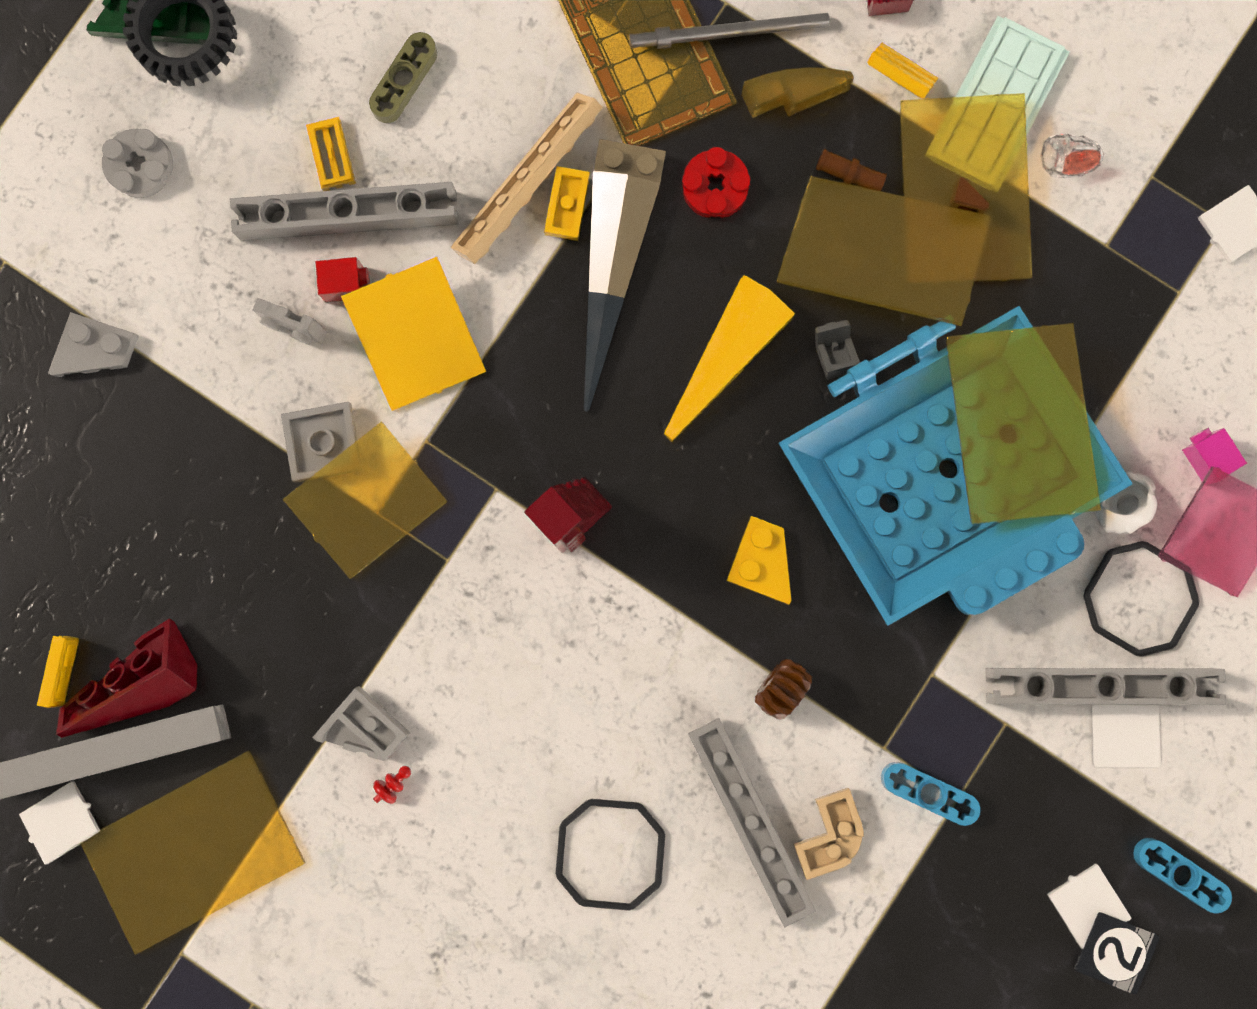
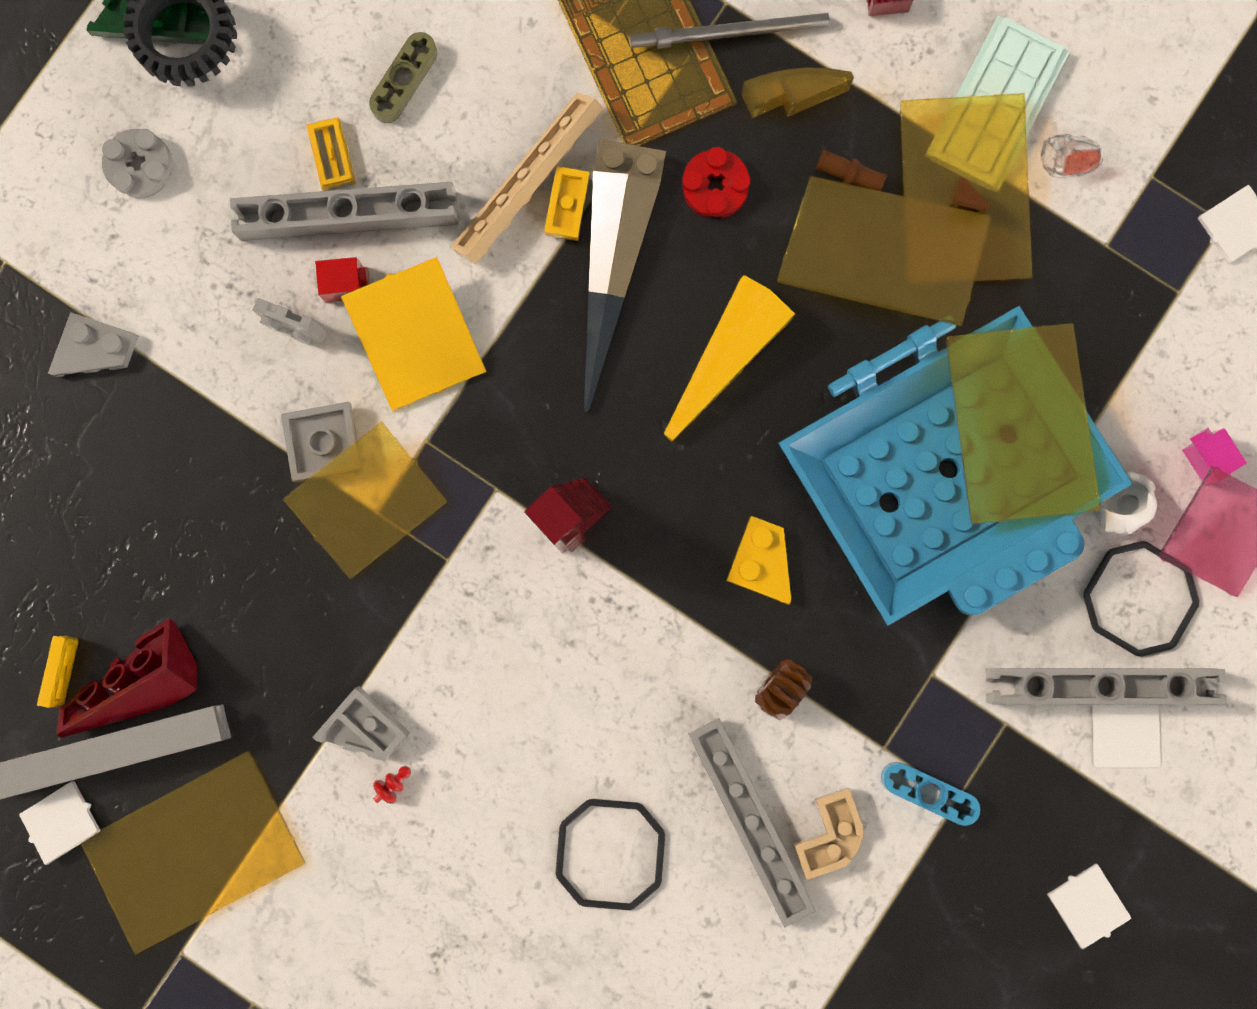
dark grey bracket [815,320,860,380] -> none
yellow tile [867,42,938,99] -> none
sticker [1075,912,1160,994] -> none
dark azure beam [1133,838,1232,913] -> none

